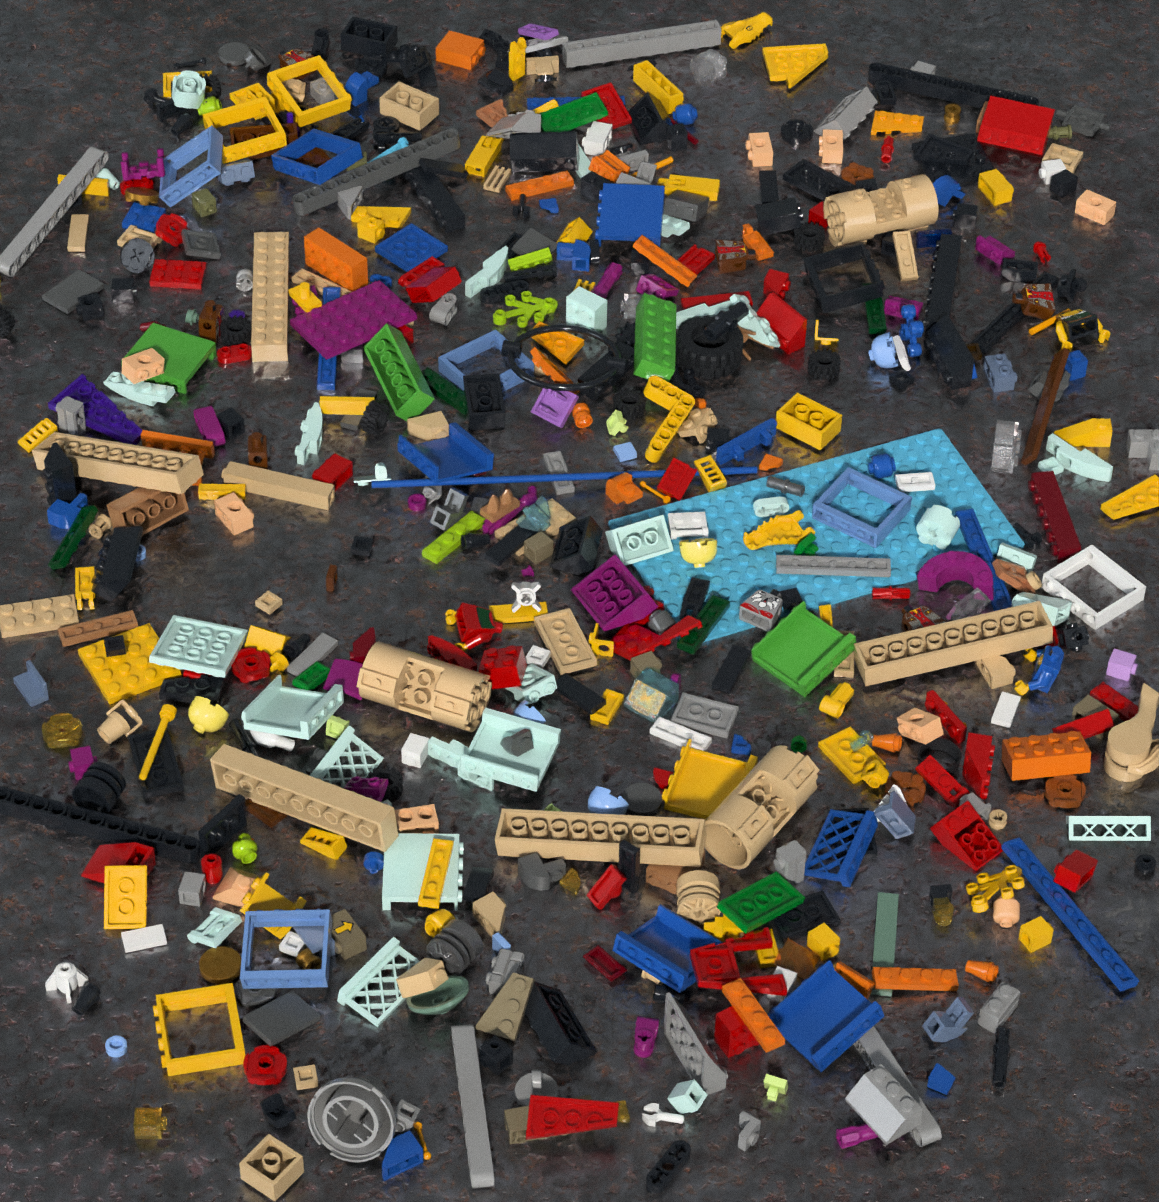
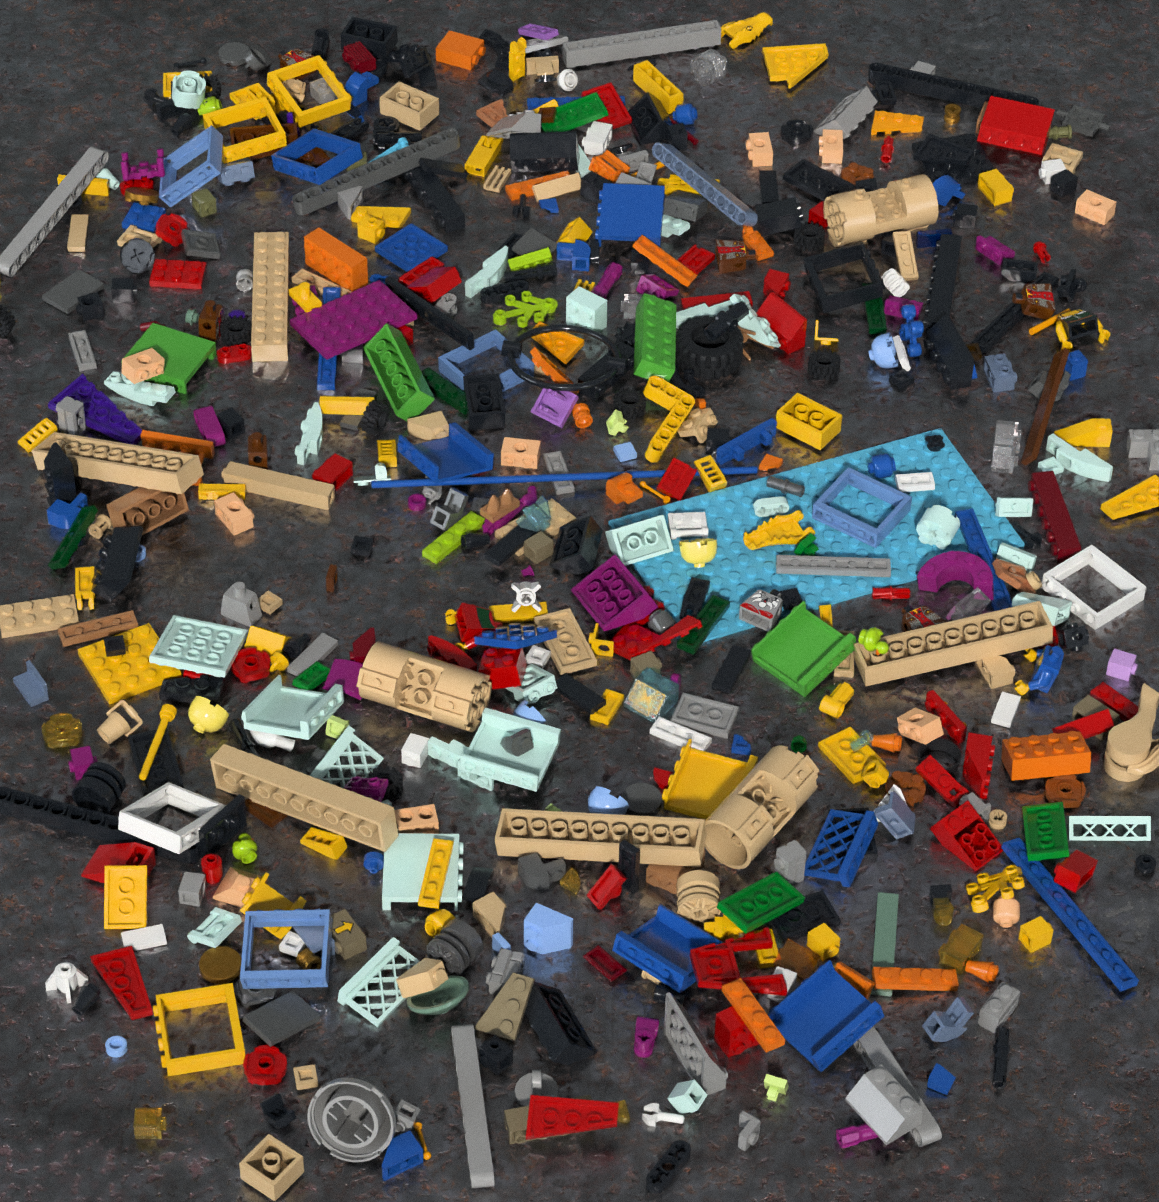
none -> light grey tile [68,330,97,372]
none -> red wing [90,946,153,1020]
none -> white window [118,782,226,854]
none -> light grey torso [221,582,262,627]
none -> dark red brick [342,41,376,74]
none -> yellow slope [377,439,397,467]
none -> black tile [385,276,475,350]
none -> blue plate [474,623,557,649]
none -> light nougat brick [501,437,541,469]
none -> light blue slope [524,903,573,954]
none -> tan tile [532,172,581,203]
none -> reddish brown tile [538,107,557,123]
none -> white cone [557,69,578,91]
none -> sand blue beam [652,143,758,227]
none -> lime animal [858,627,889,656]
none -> white gear [881,268,910,298]
none -> black plate [925,435,945,452]
none -> clear yellow brick [938,923,984,975]
none -> light aqua tile [995,497,1033,517]
none -> green plate [1022,802,1070,861]

